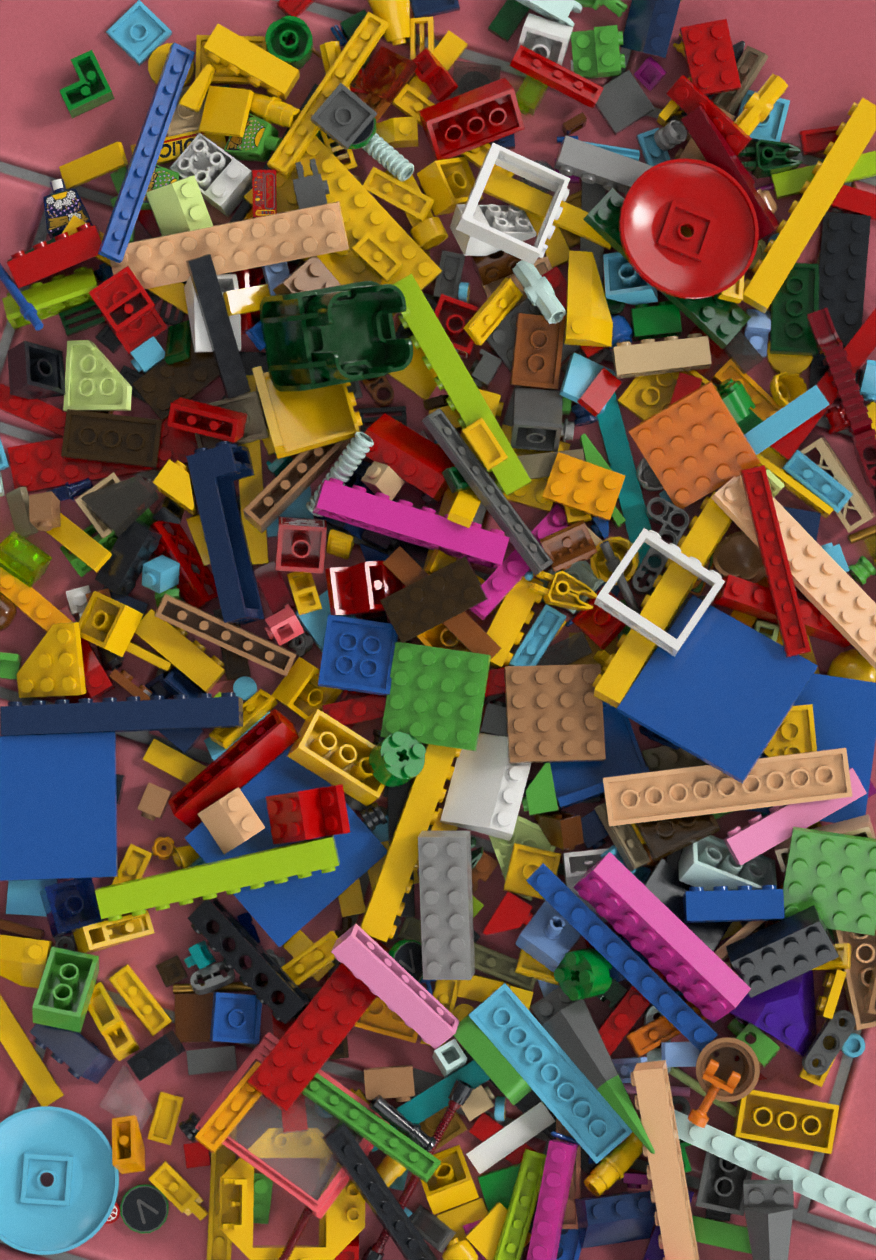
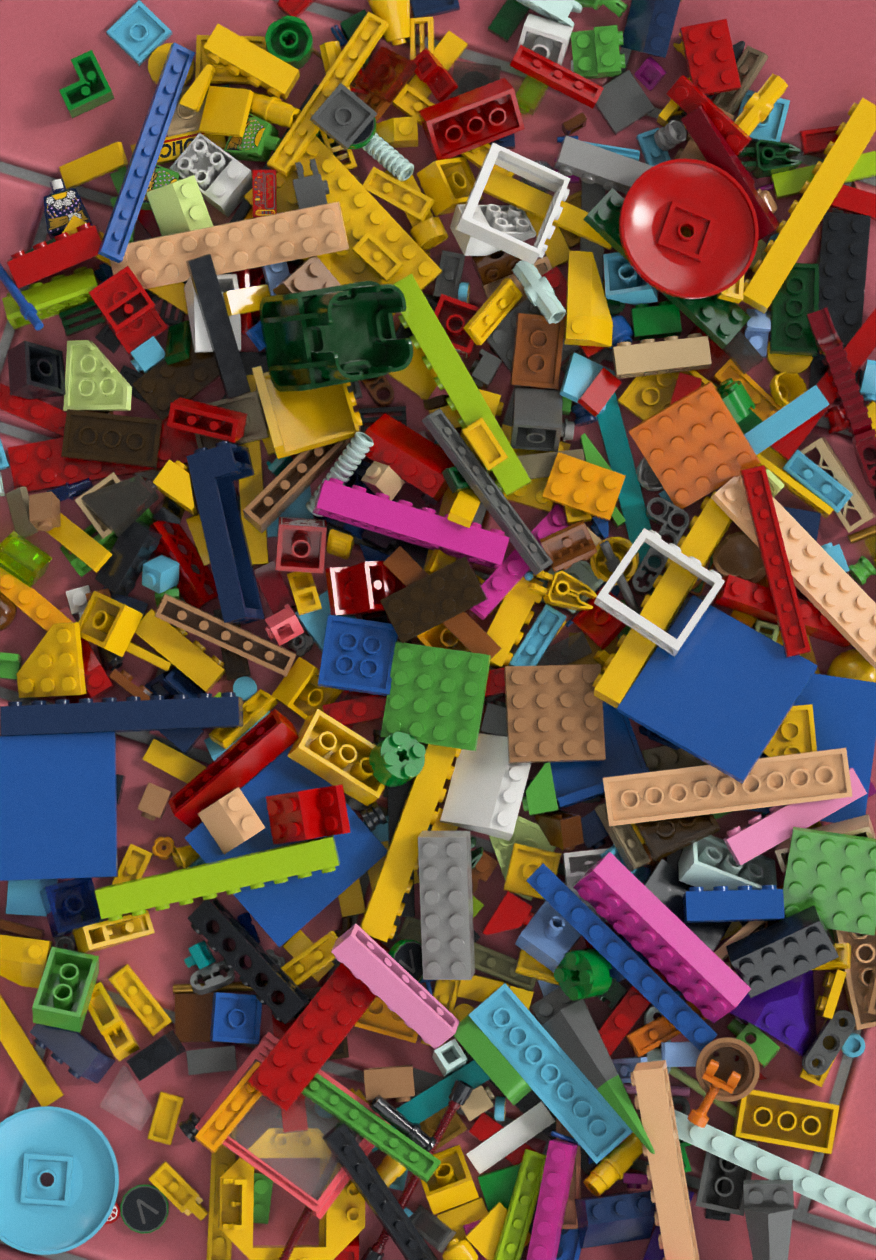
light orange slope [112,1115,145,1174] -> none
dark brown tile [156,955,188,988] -> none
red tile [183,1142,211,1169] -> none
bright green slope [692,1215,752,1254] -> none

